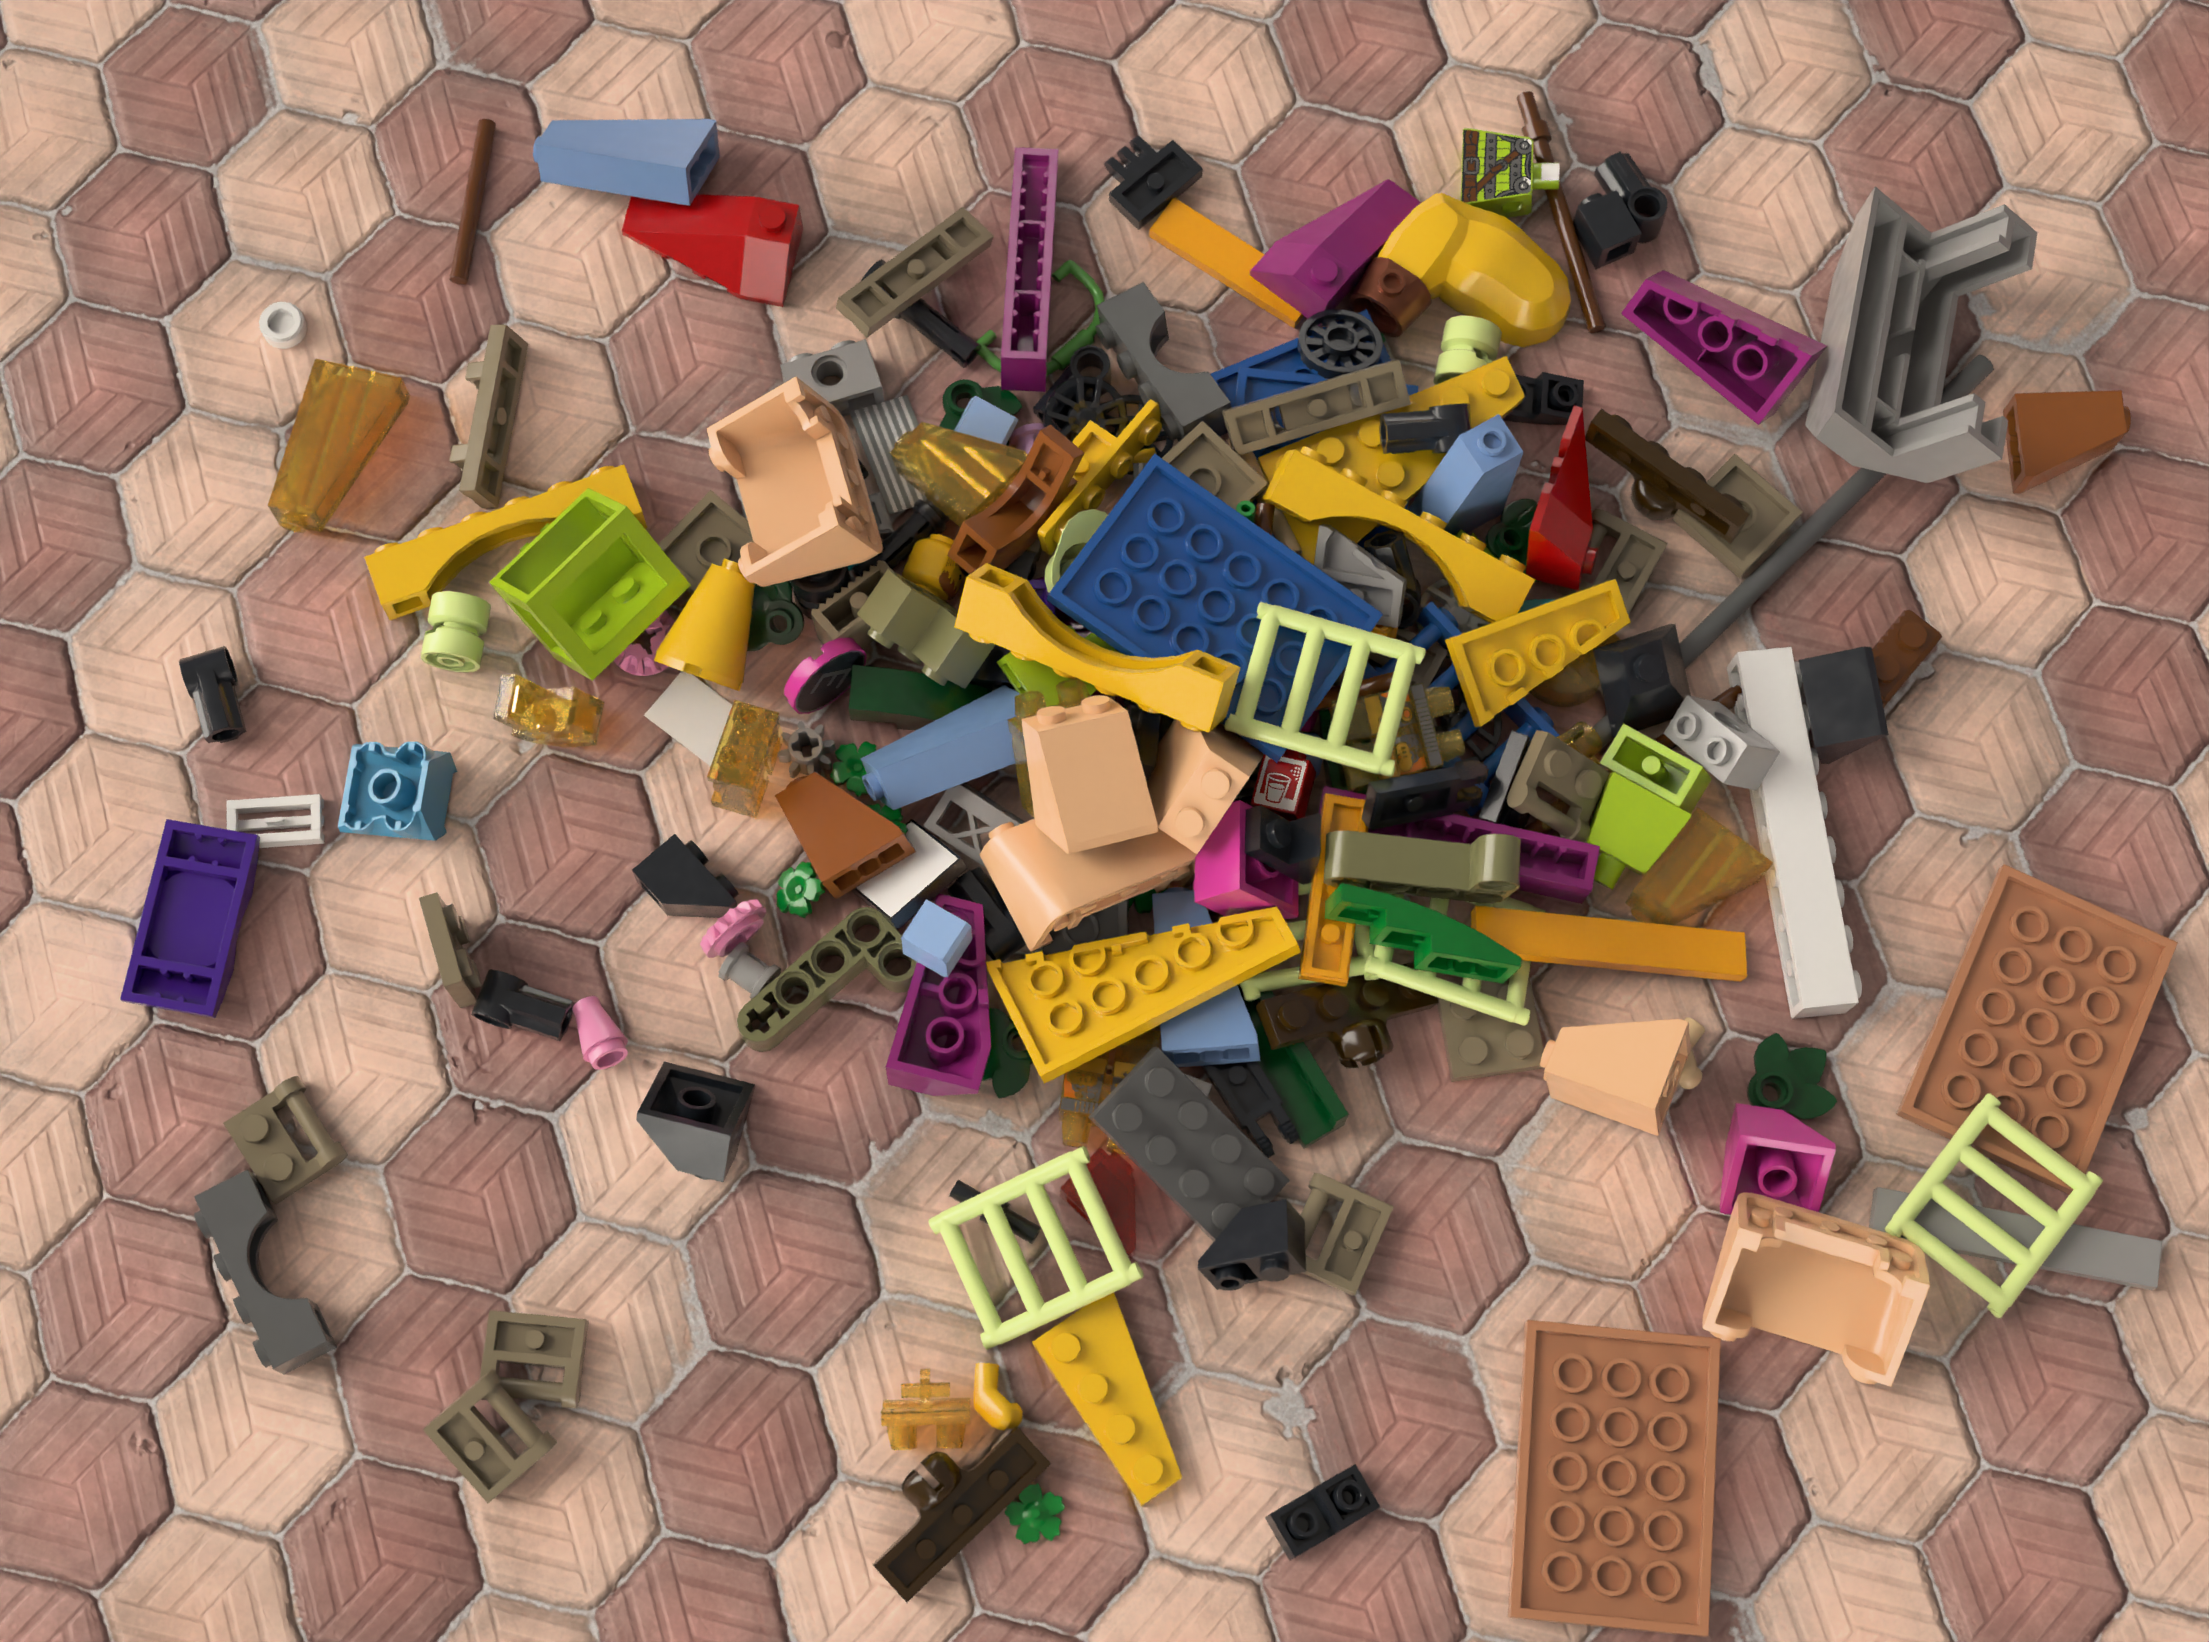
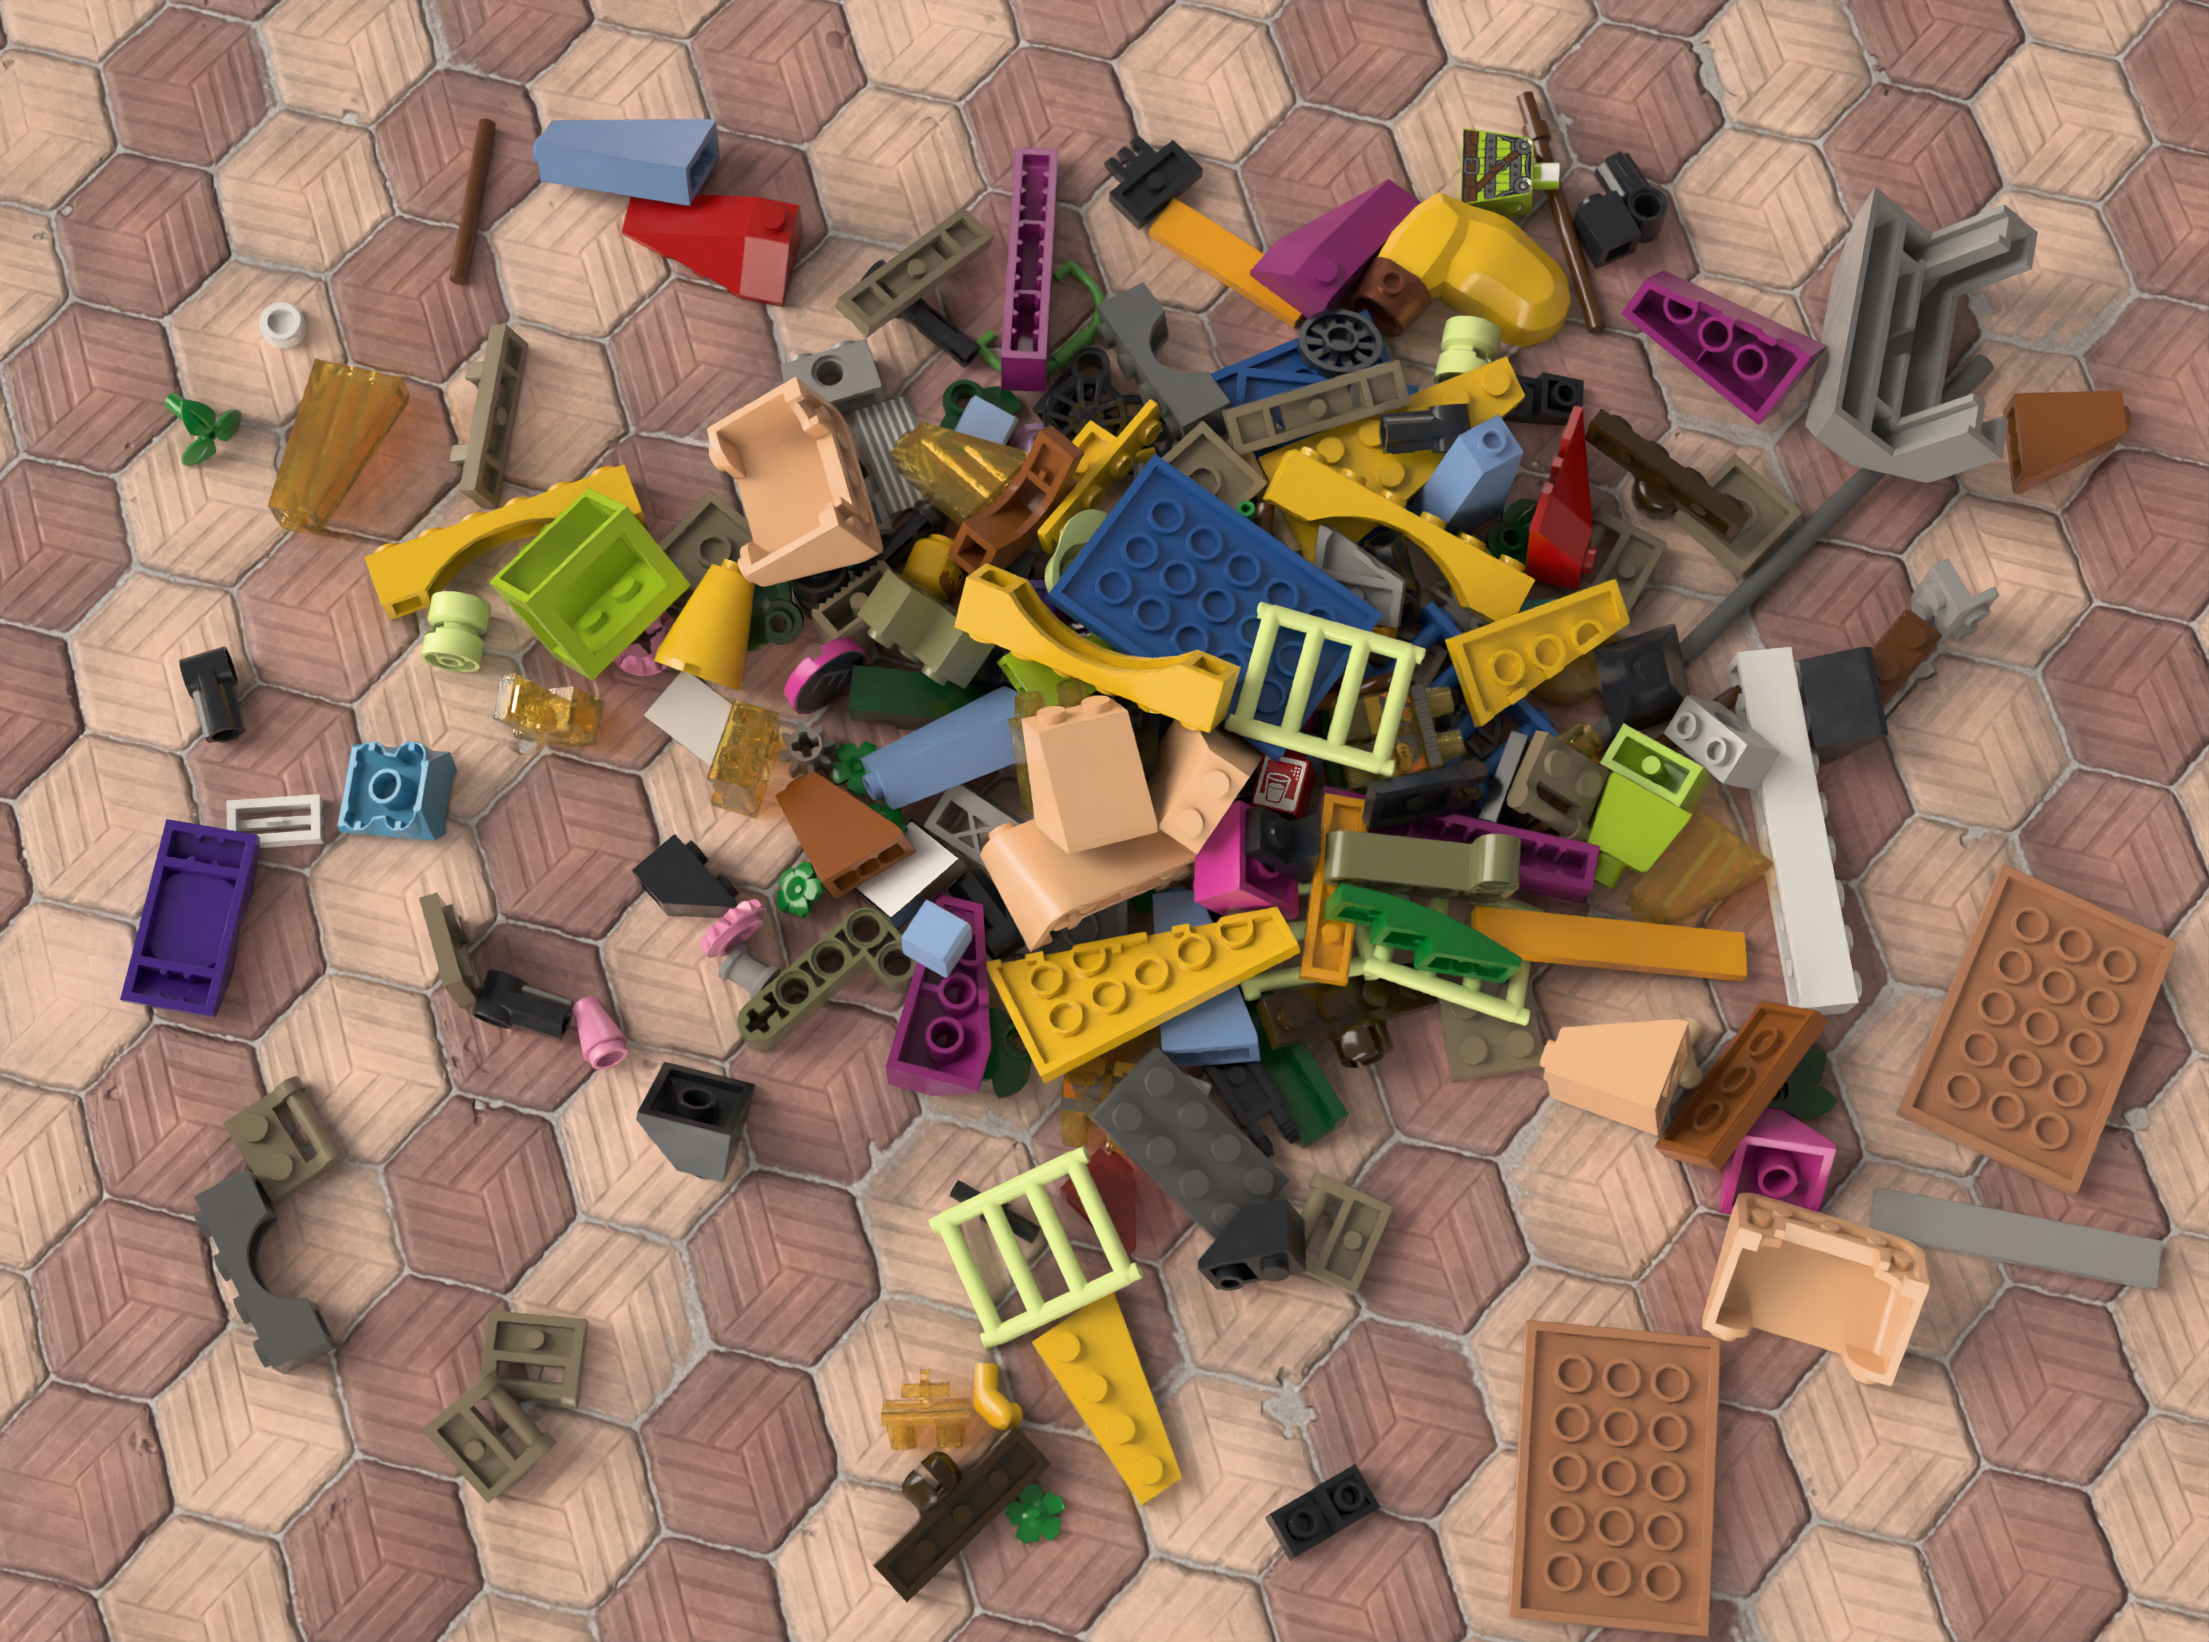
yellowish green bar [1885,1093,2103,1318] -> none
none -> green plant [164,393,241,466]
none -> dark orange tile [1654,1001,1829,1171]
none -> light grey bracket [1910,558,1999,643]

